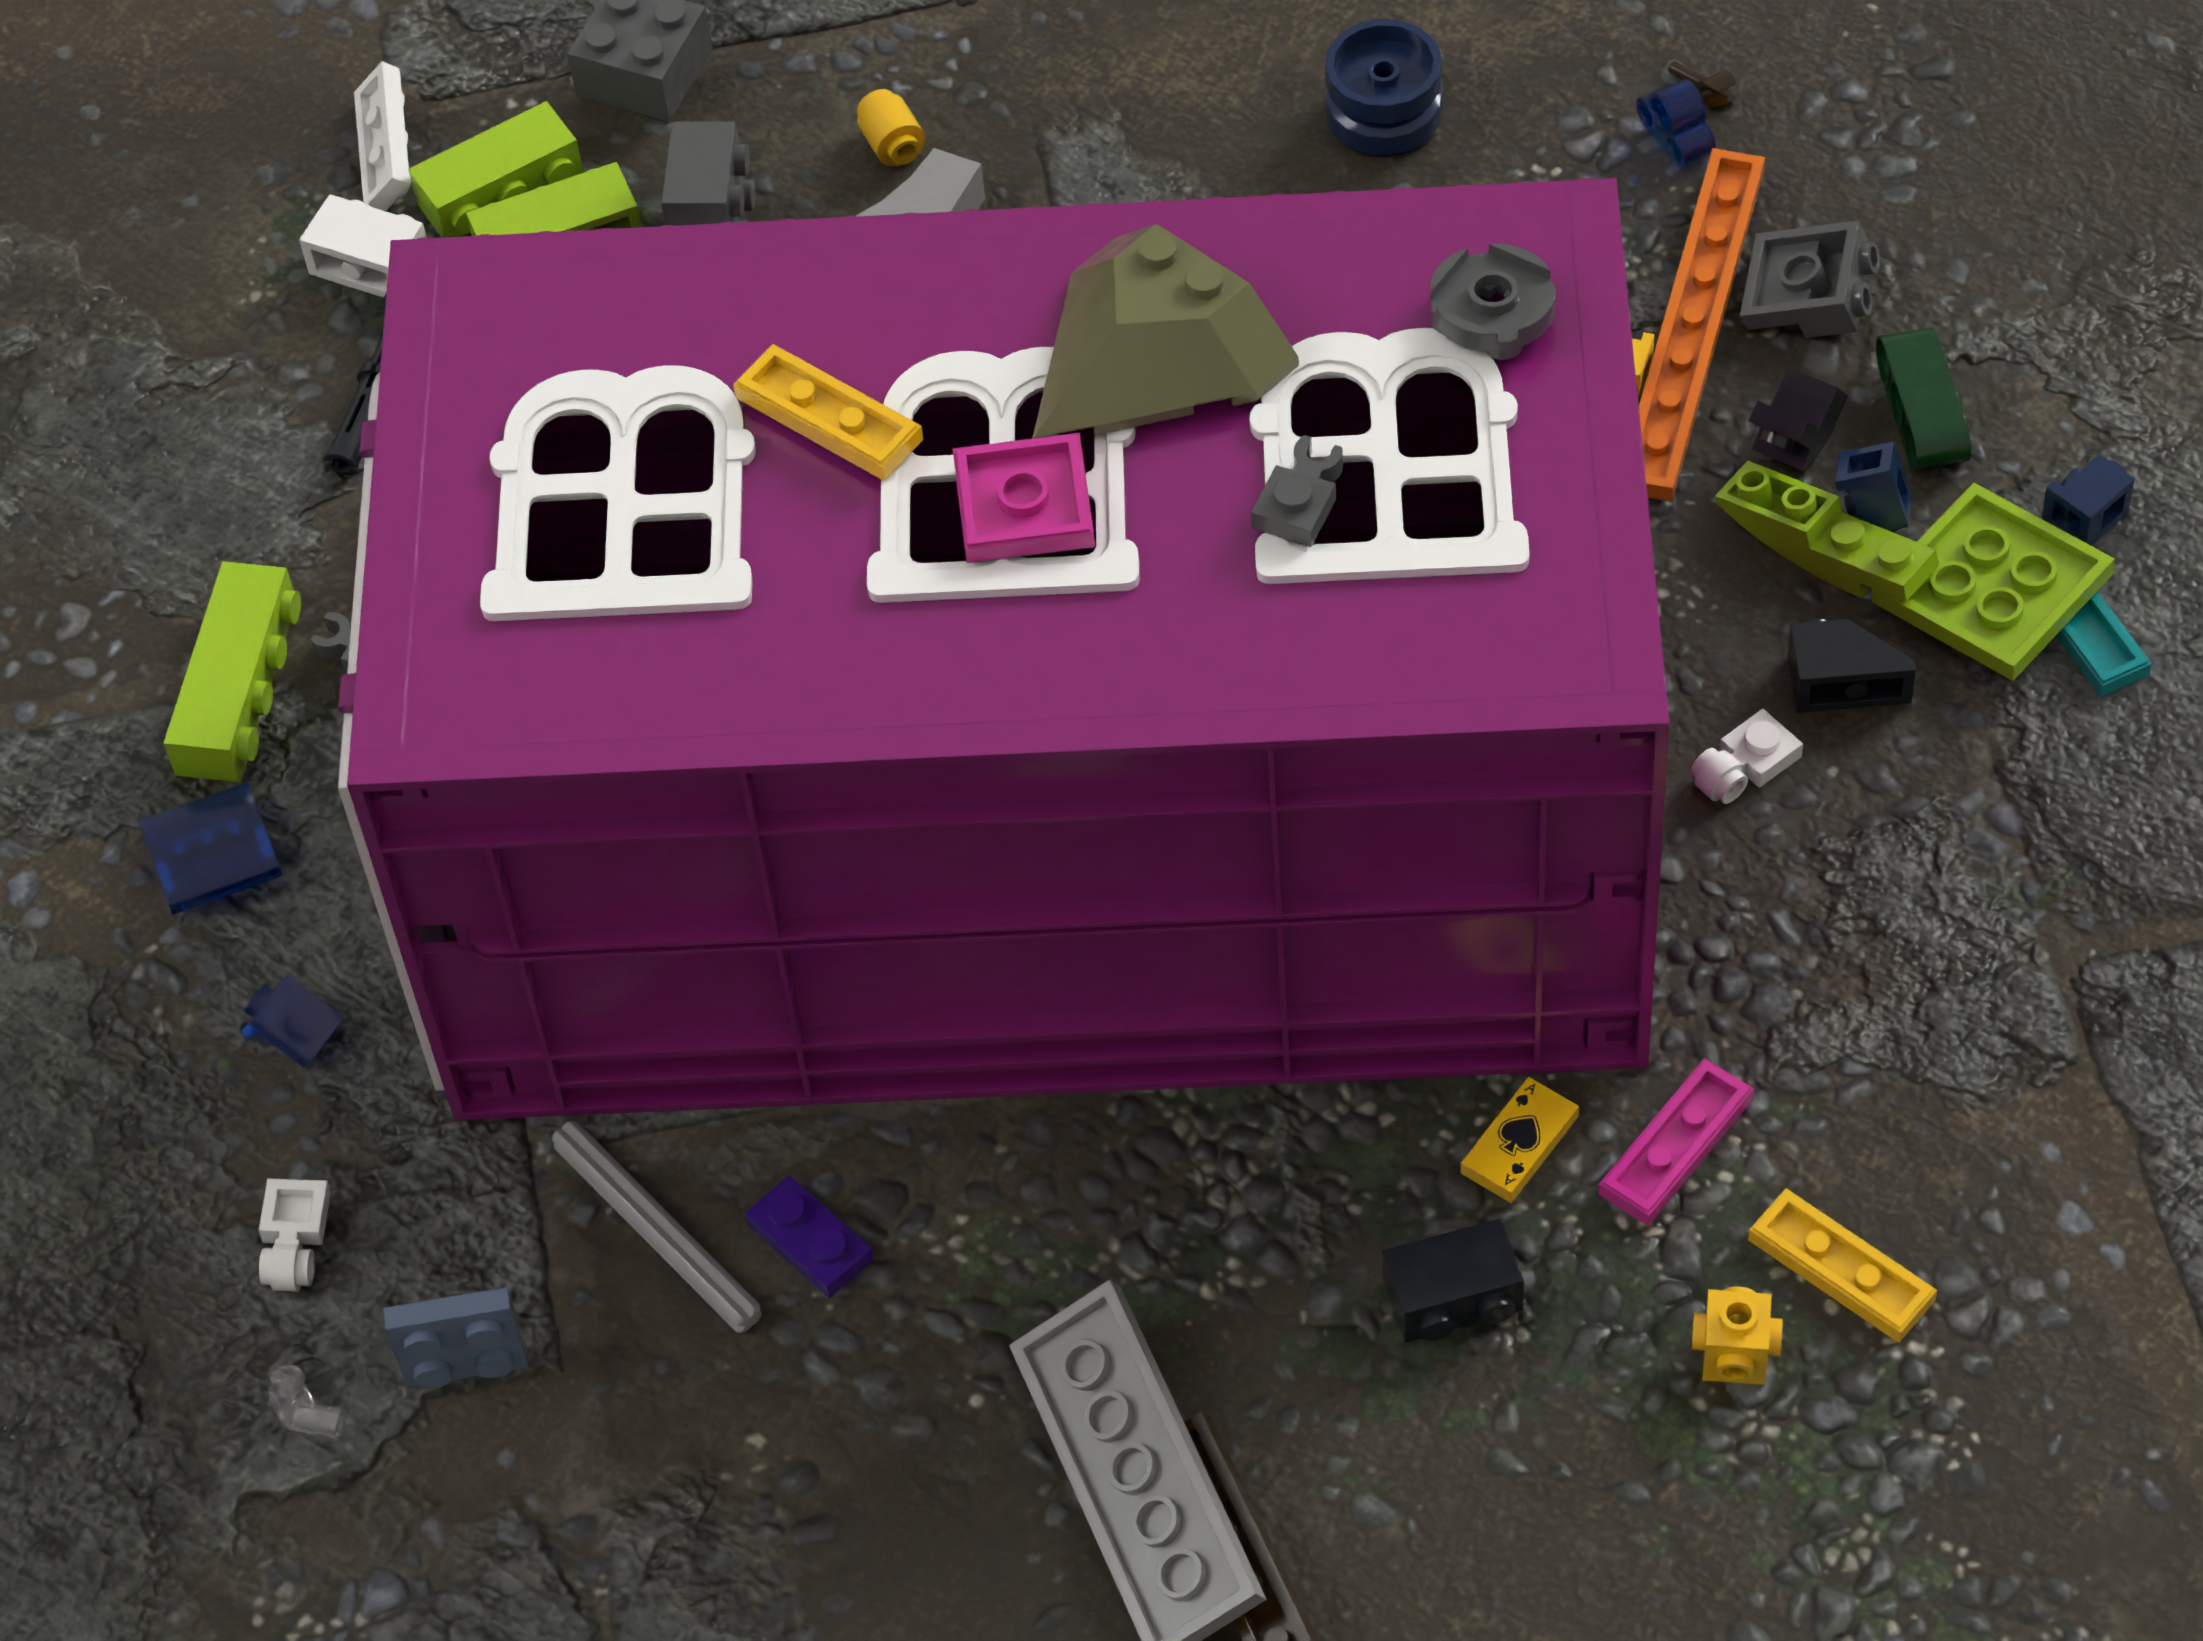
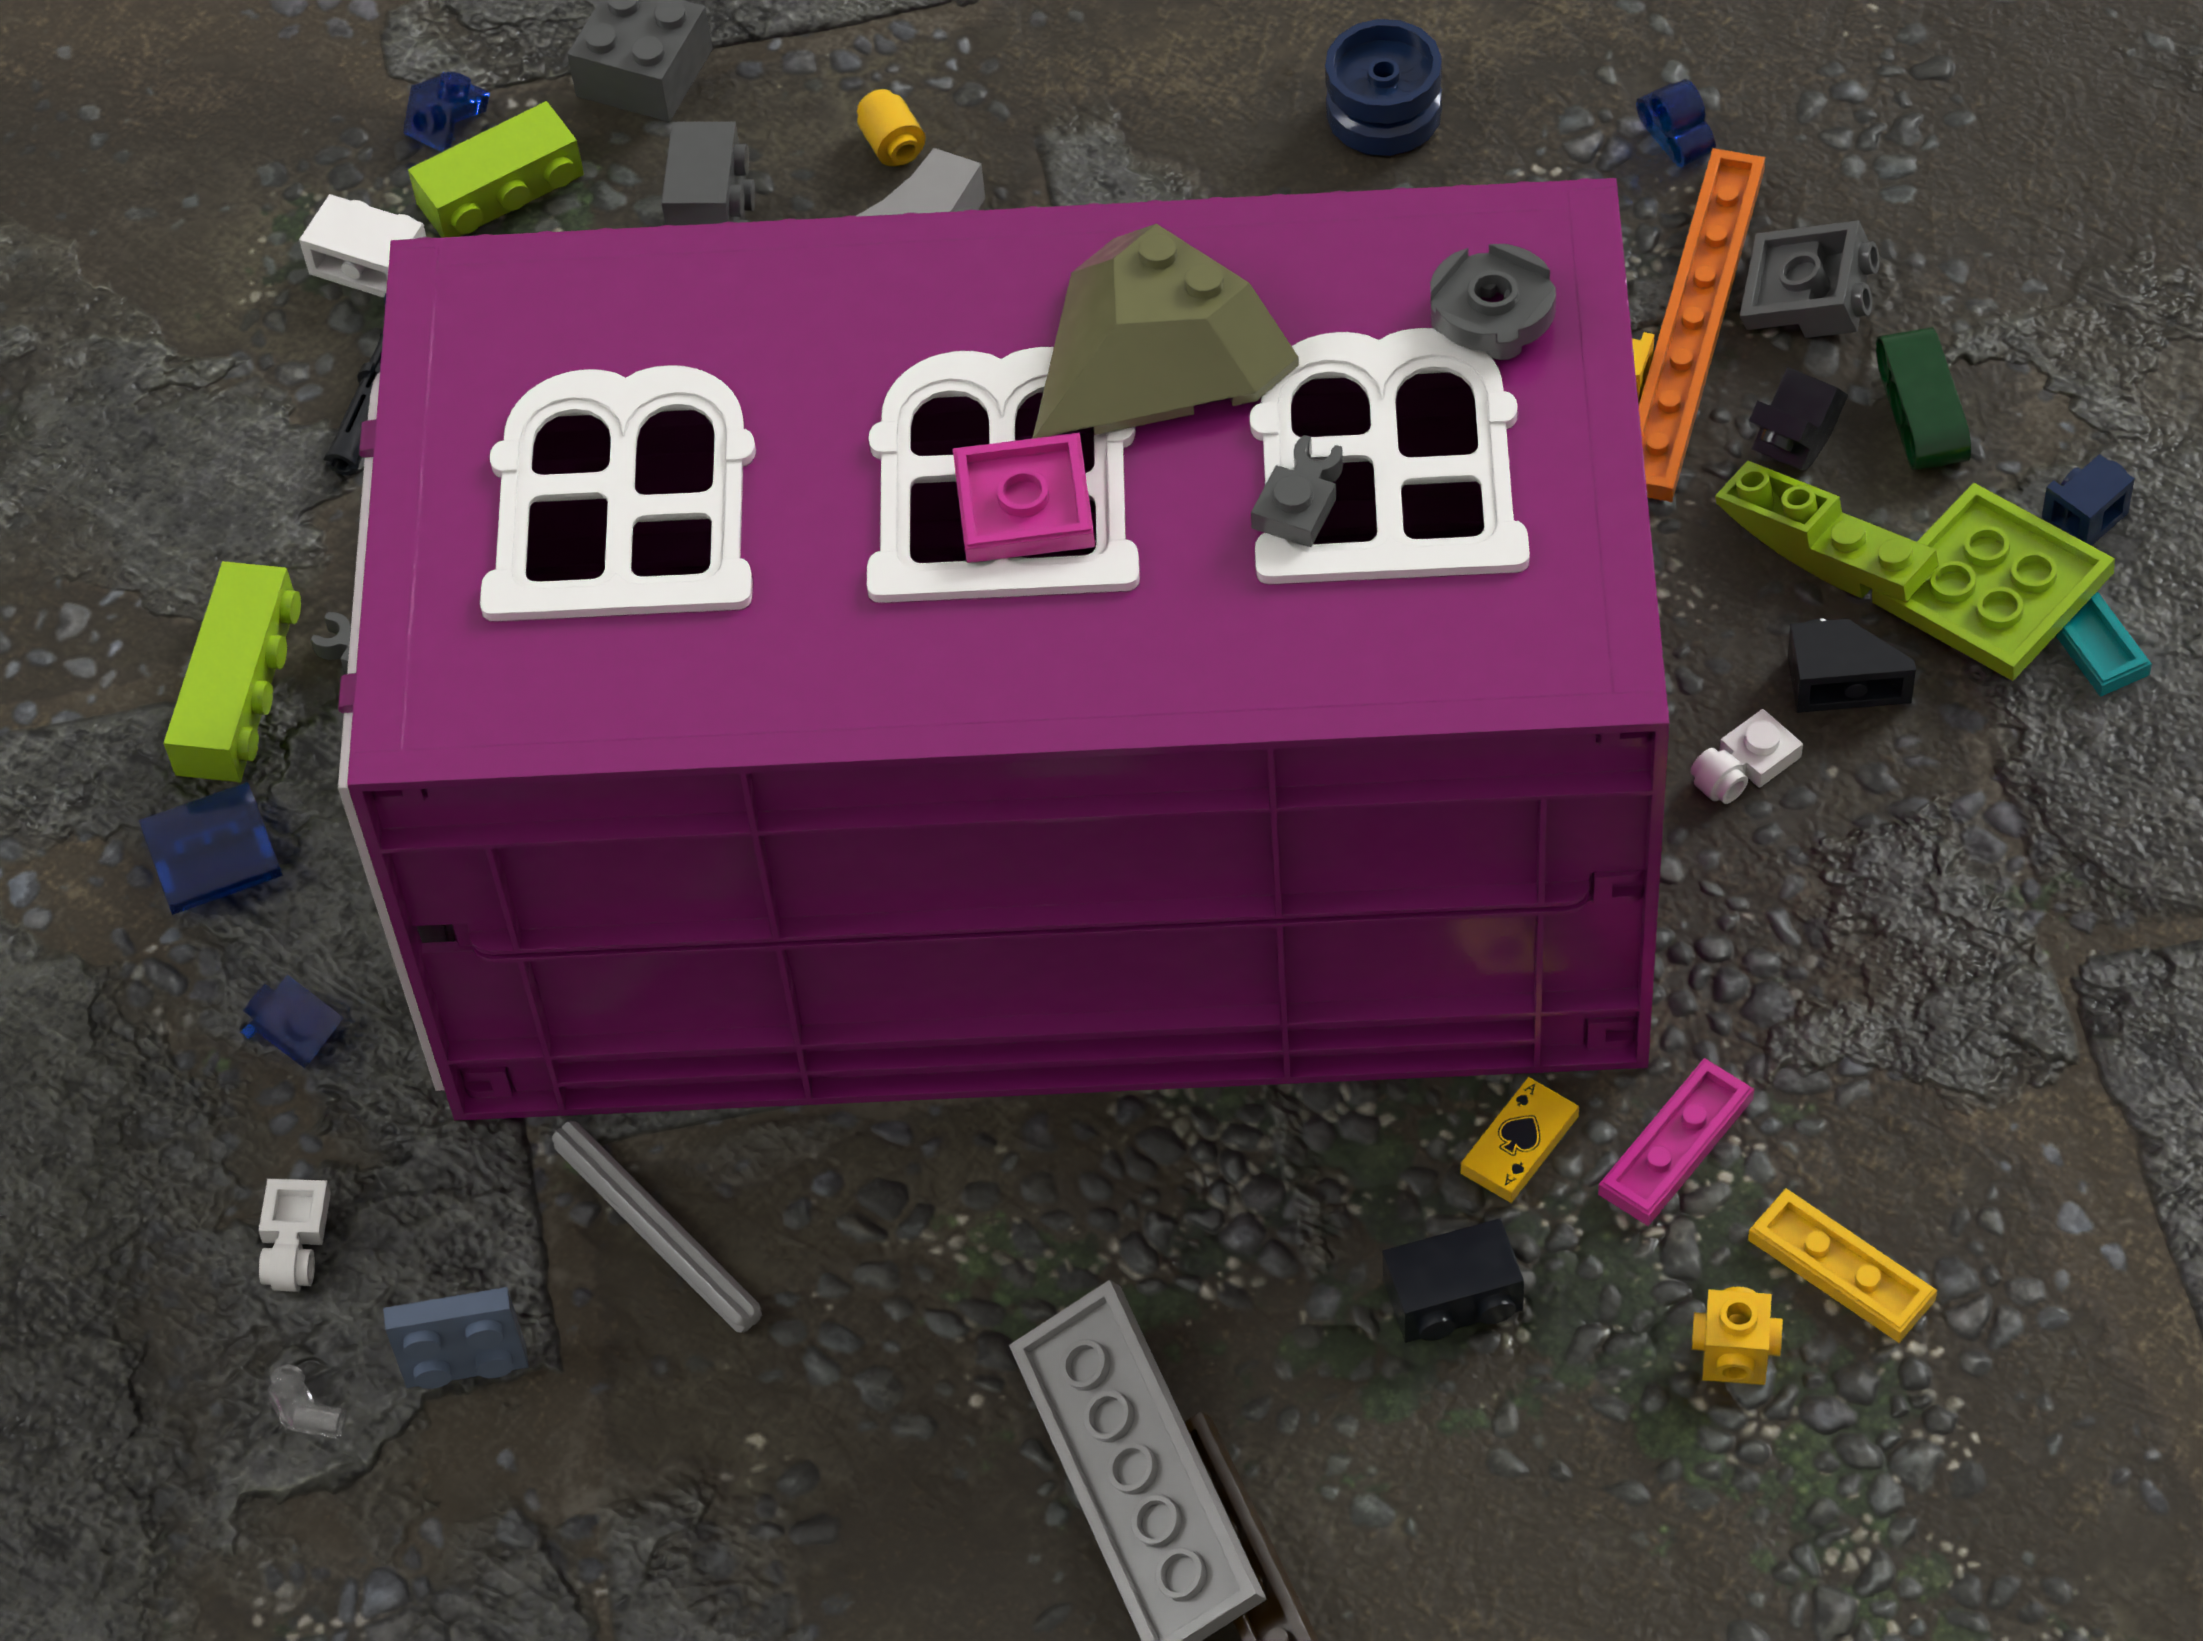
white plate [354,61,411,211] -> none
lime brick [466,162,642,236] -> none
yellow tile [733,344,923,481] -> none
dark purple plate [745,1175,874,1299] -> none
dark brown hand [1668,61,1737,110] -> none
dark blue brick [1835,441,1912,533] -> none
none -> clear blue bracket [403,72,490,152]

